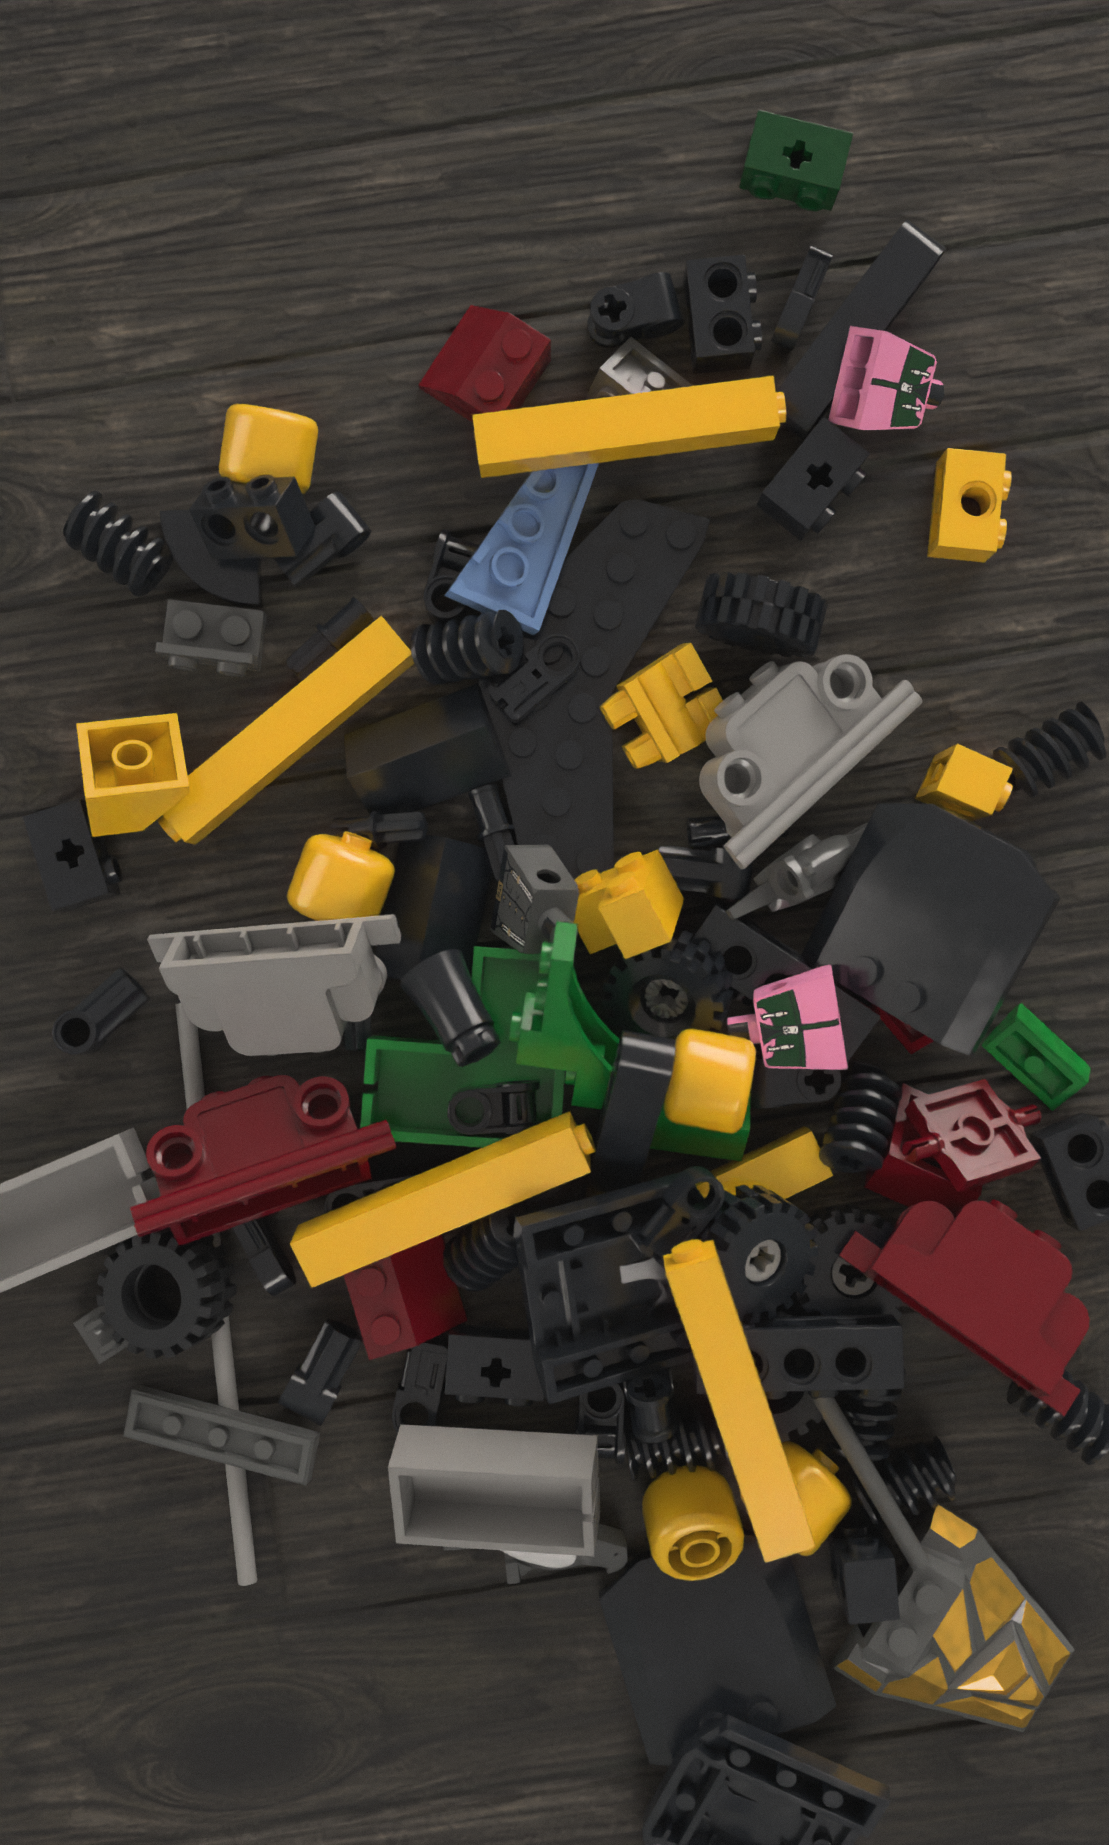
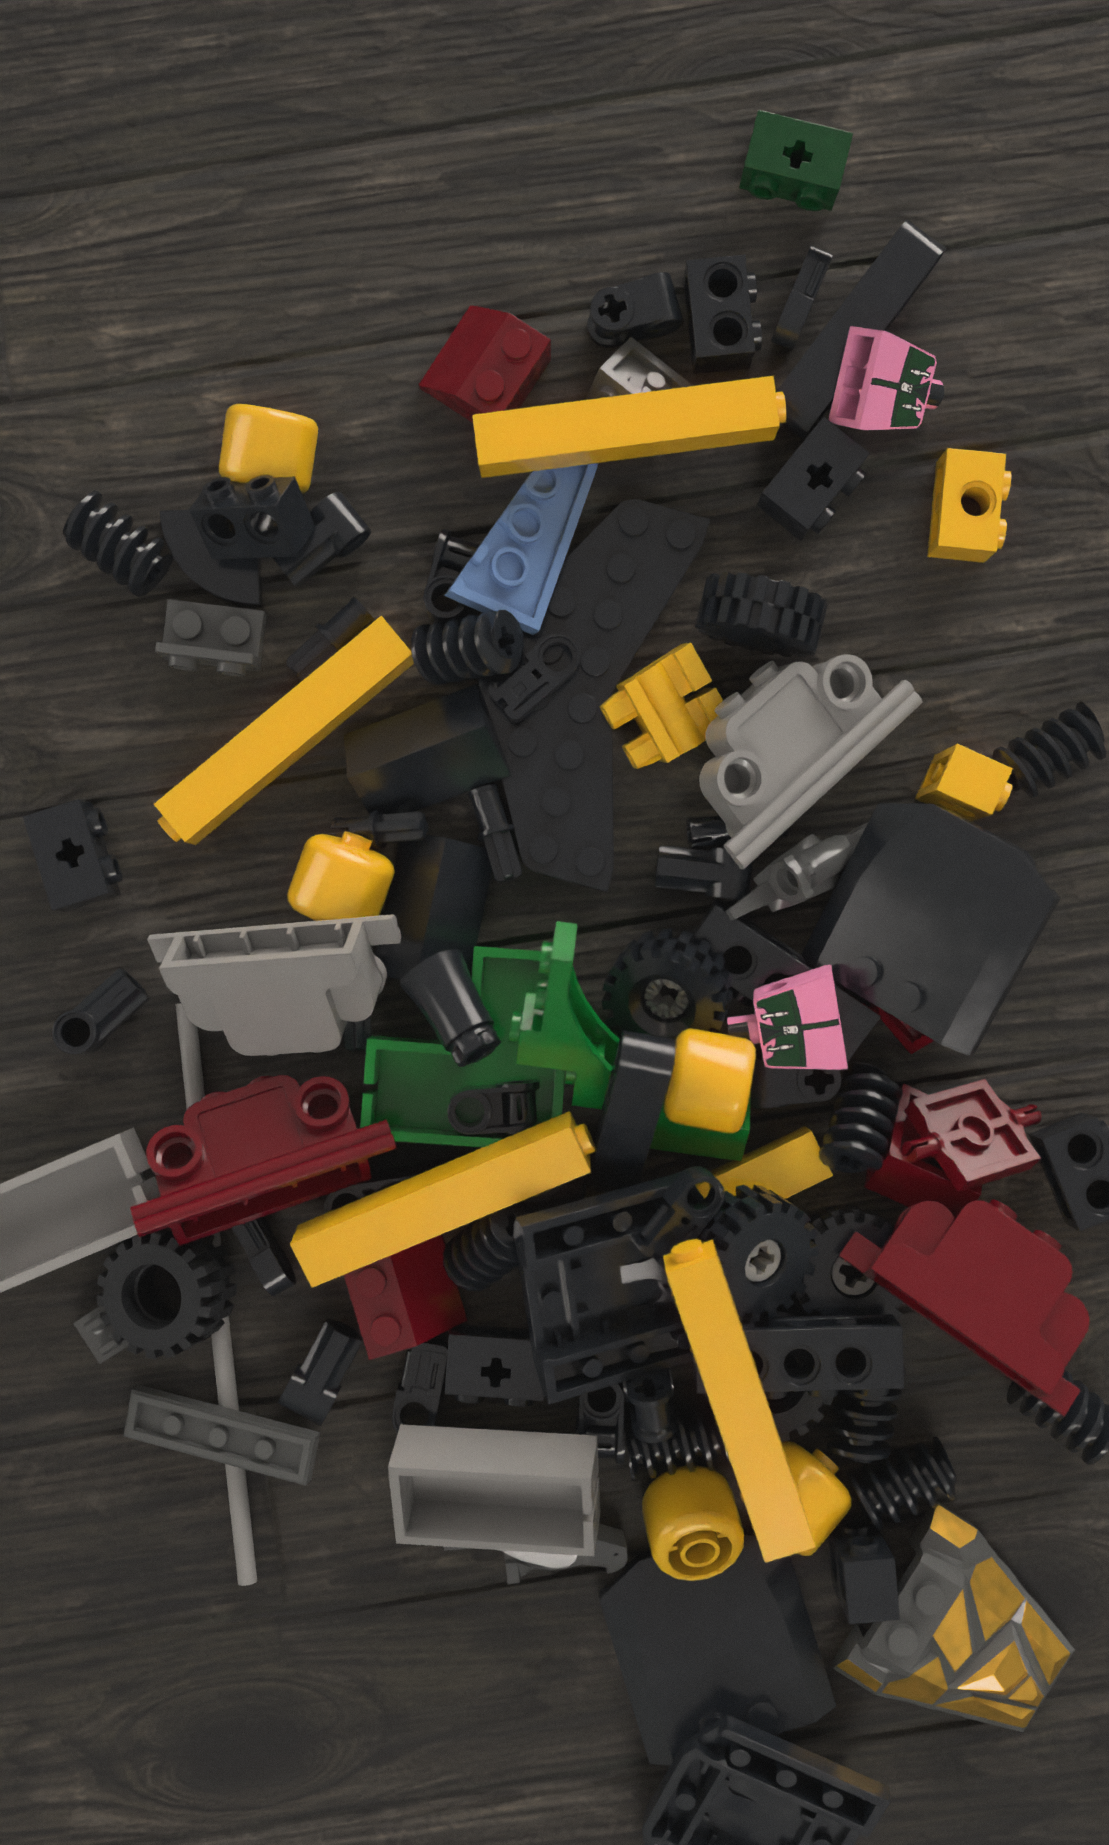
yellow slope [76,713,190,837] -> none
dark grey torso [490,845,579,954] -> none
yellow brick [574,849,684,959] -> none
dark grey bar [811,1397,930,1572] -> none
green slope [981,1003,1091,1111] -> none

